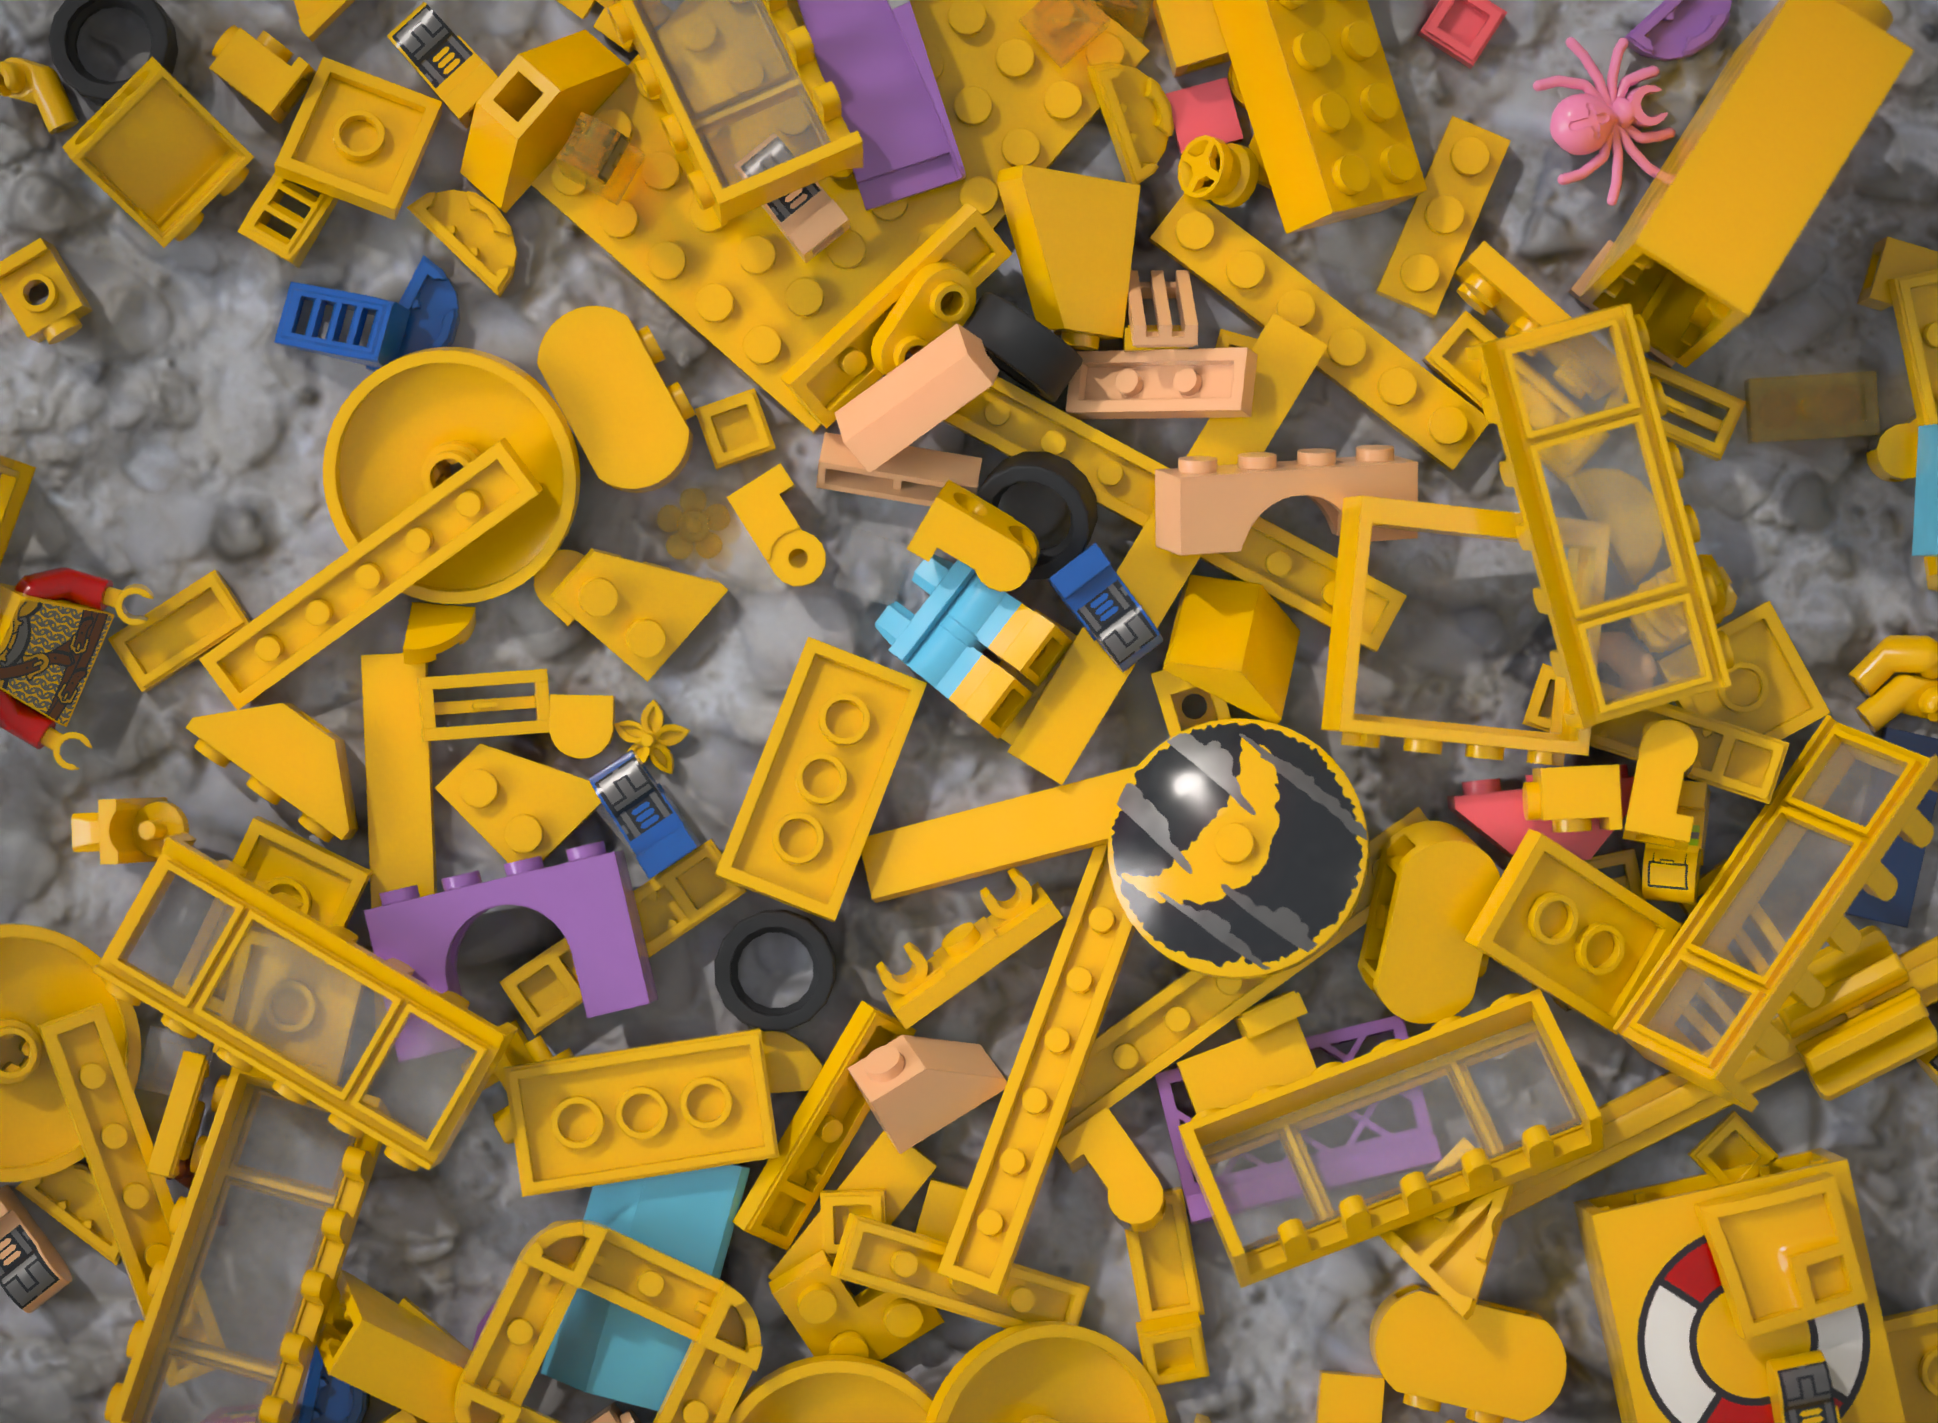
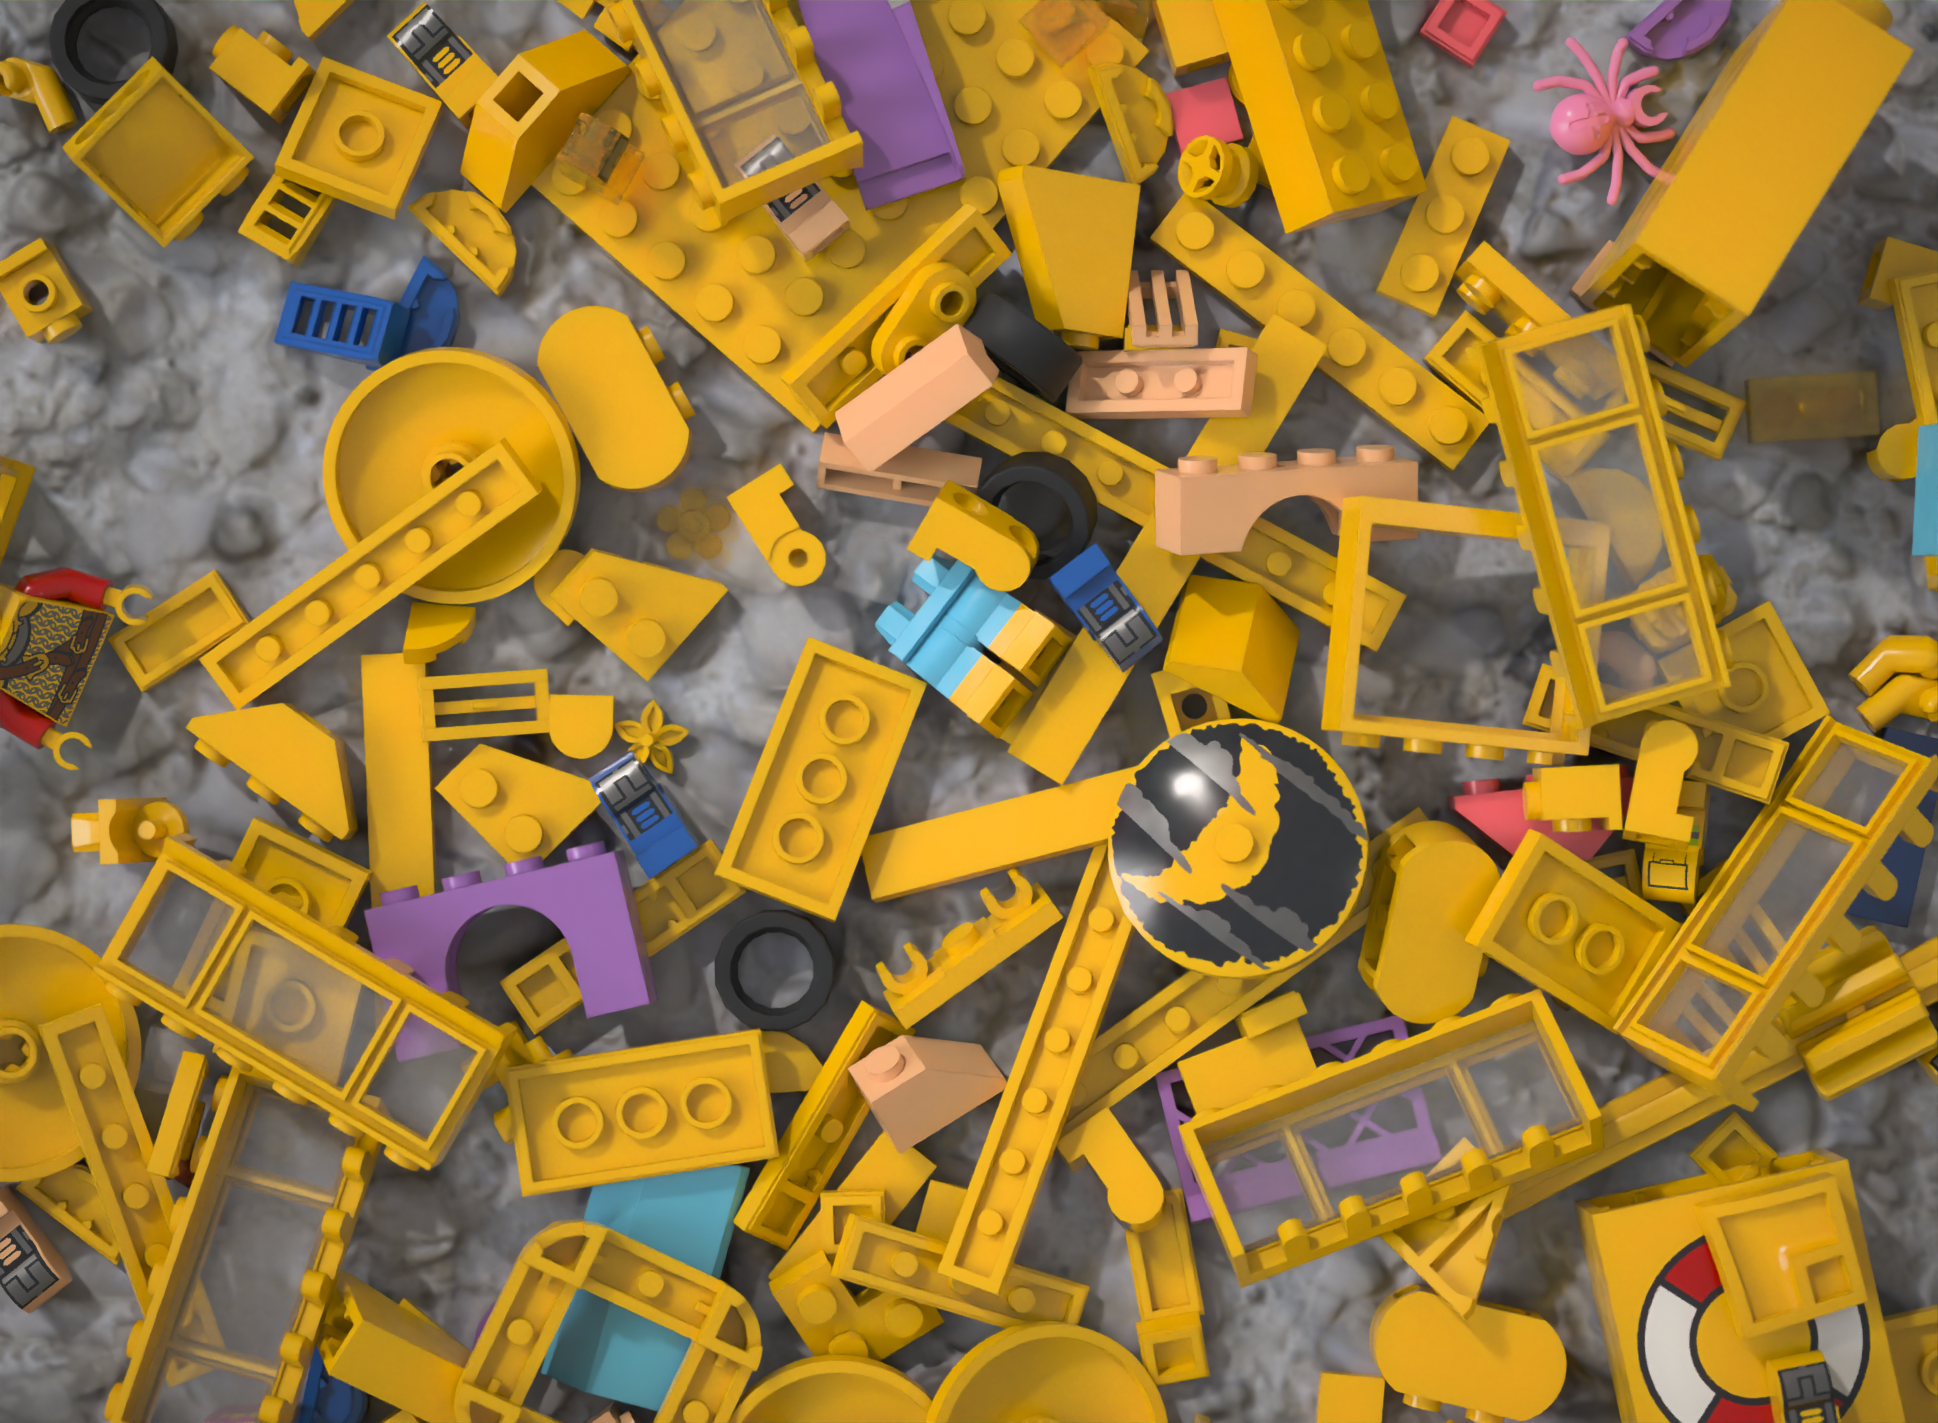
yellow tile [695,388,777,471] -> none

